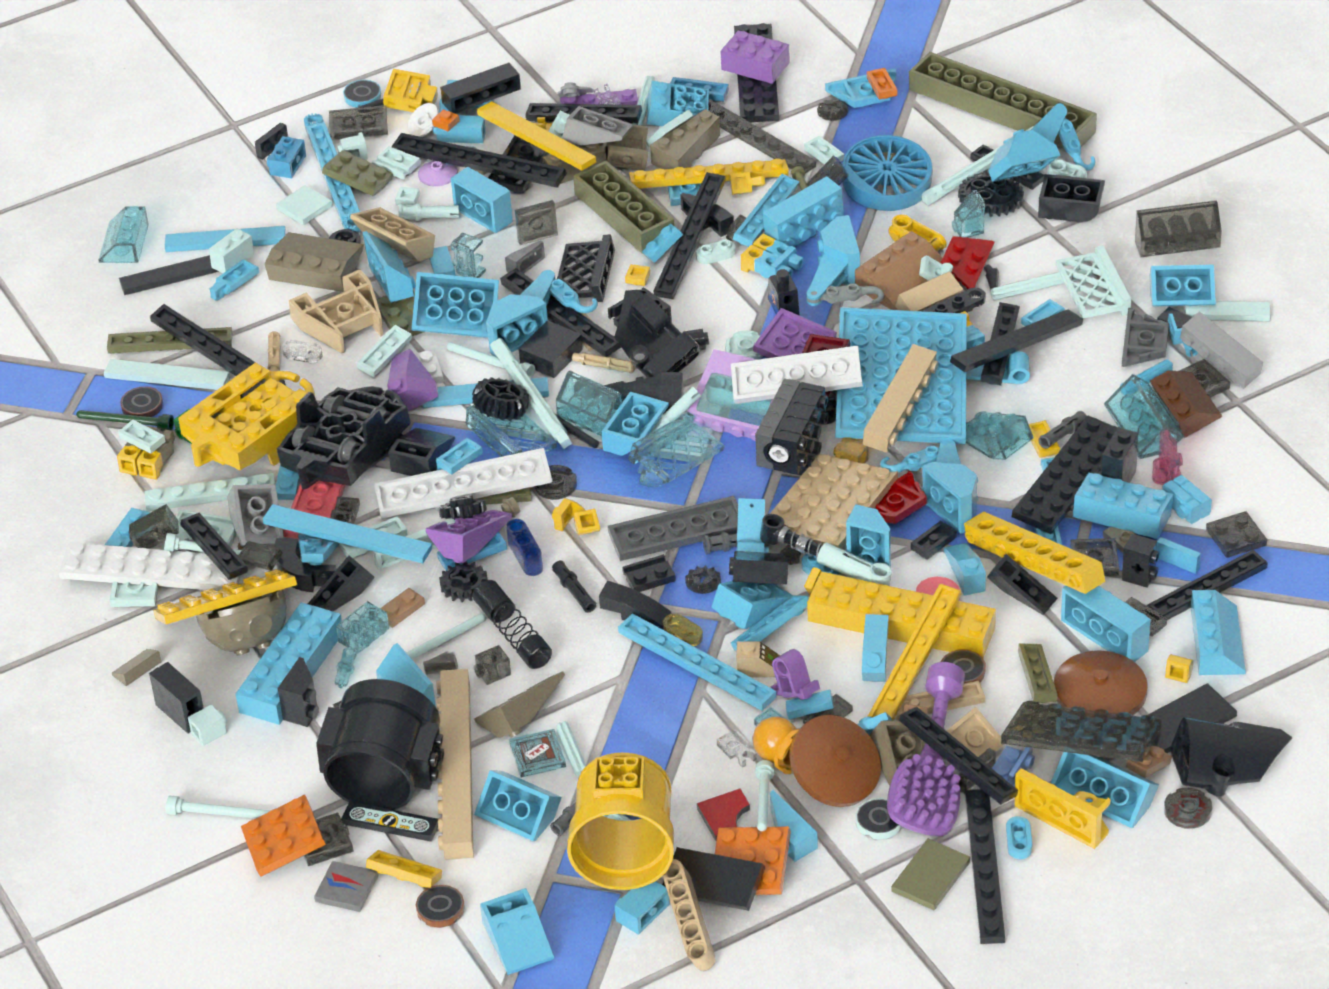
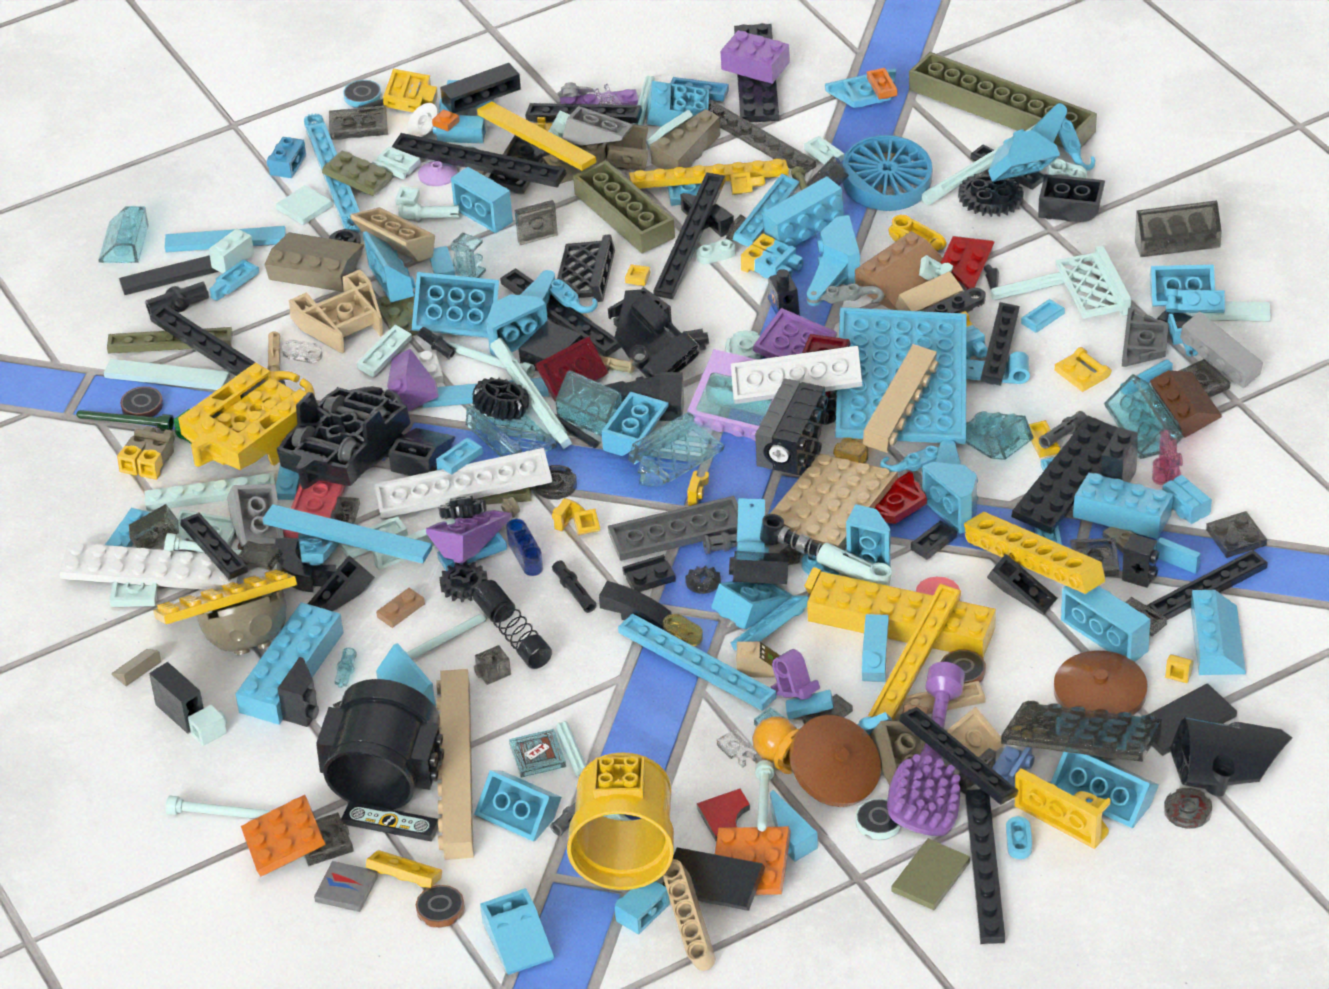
light aqua plate [118,420,166,454] -> none
black plate [255,122,288,160] -> none
clear light blue brick [336,601,389,654] -> none
light aqua brick [337,132,368,160] -> none
clear smoke cone [423,651,458,675] -> none
dark tan wedge [474,671,565,738] -> none
flat silver slope [505,240,545,273] -> none
medium azure plate [642,223,683,263] -> none
light aqua pin [649,387,701,441] -> none
clear smoke gear [817,99,848,121] -> none
medium azure slope [944,543,986,596] -> none
black tile [950,309,1083,372] -> none
clear light blue slope [952,190,985,238] -> none
olive plate [1018,643,1058,703] -> none
medium nougat plate [1125,746,1172,778] -> none
none -> black piece [145,281,209,316]
none -> black axle [417,327,456,359]
none -> dark red plate [535,337,609,401]
none -> yellow plate [687,471,709,506]
none -> yellow plate [1054,347,1112,392]
none -> medium azure plate [1165,289,1225,313]

